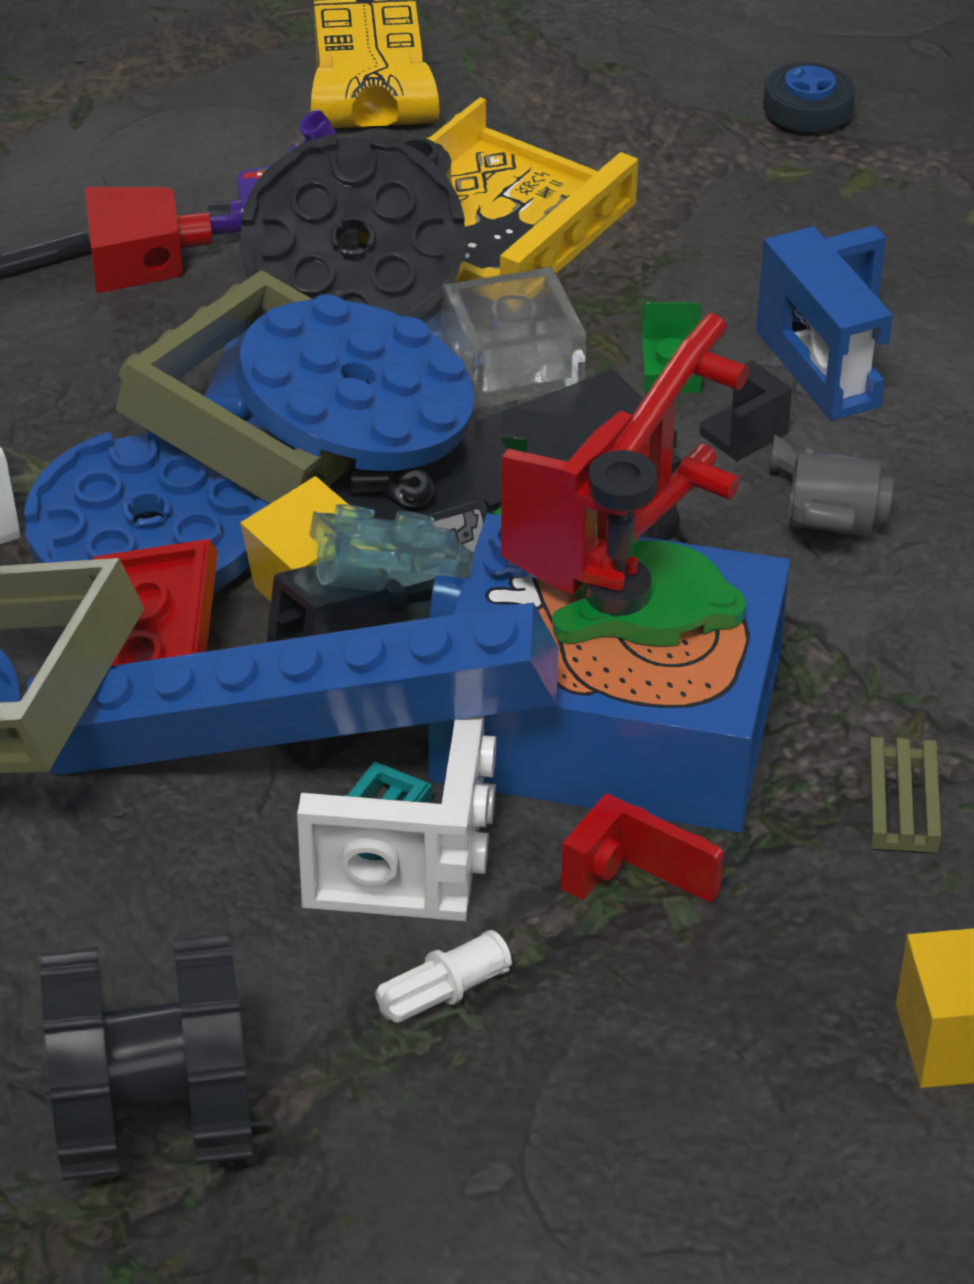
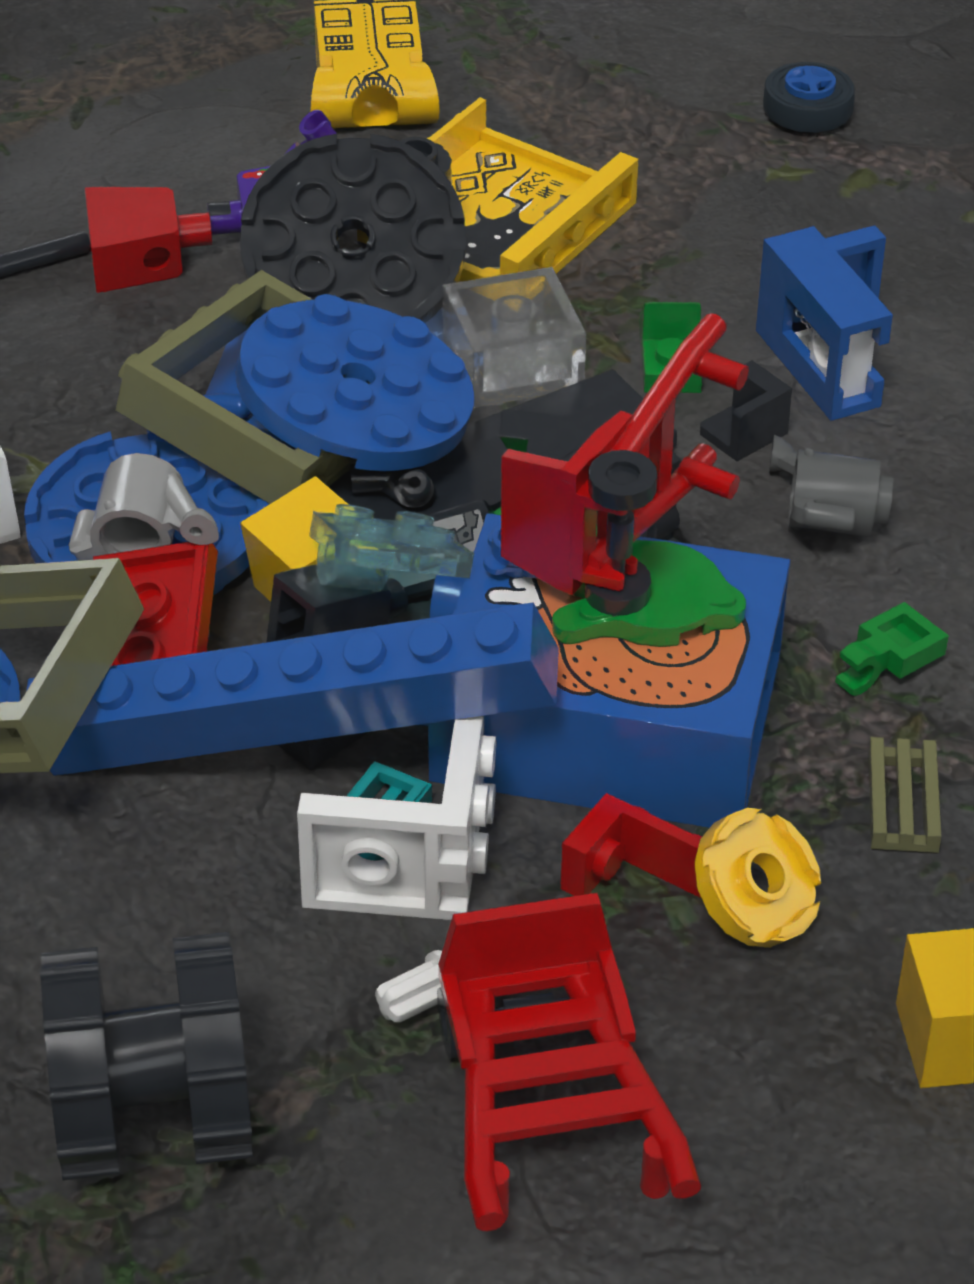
none -> light grey piece [69,453,219,561]
none -> red hand [437,893,701,1231]
none -> yellow tile [695,808,821,948]
none -> green plate [835,602,949,696]

